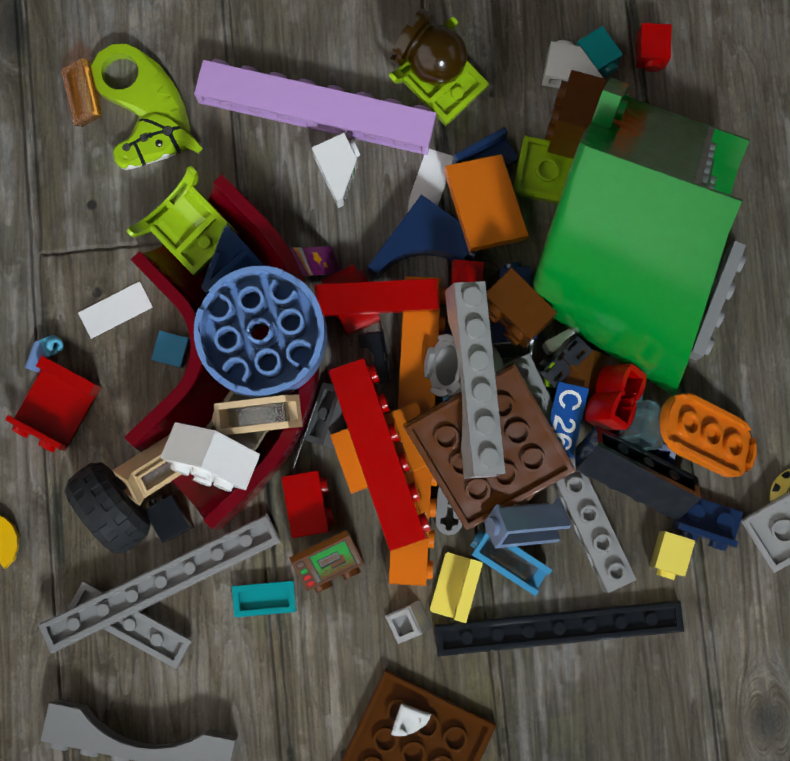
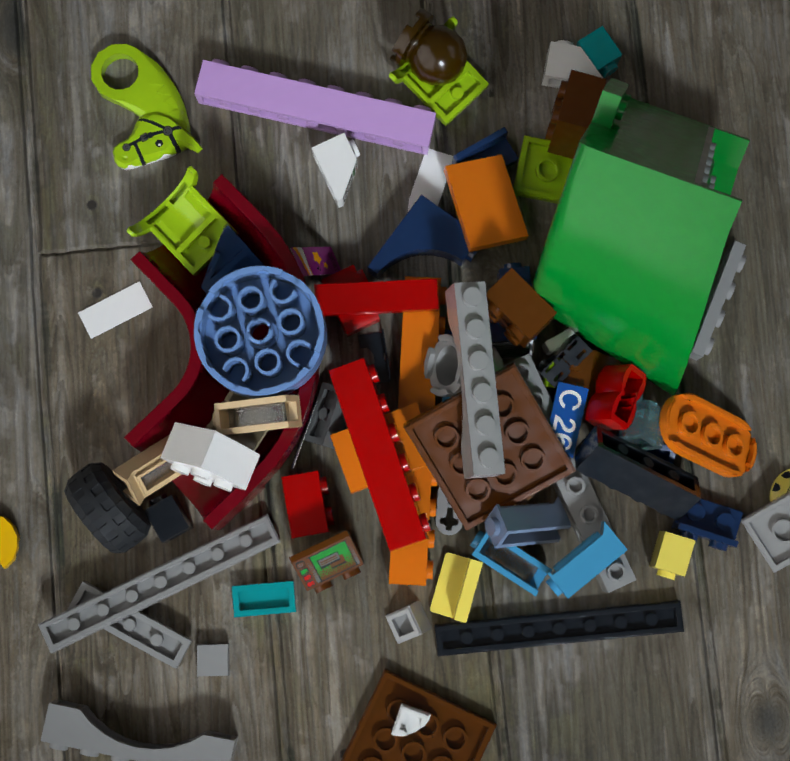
red panel [5,356,102,453] -> none
arm [25,335,64,373] -> none
clear orange tile [61,58,103,127] -> none
dark azure tile [151,330,190,368] -> none
red brick [450,260,484,286] -> none
red brick [636,23,672,72] -> none
none -> light grey tile [197,643,229,677]
none -> dark azure window [546,521,628,599]

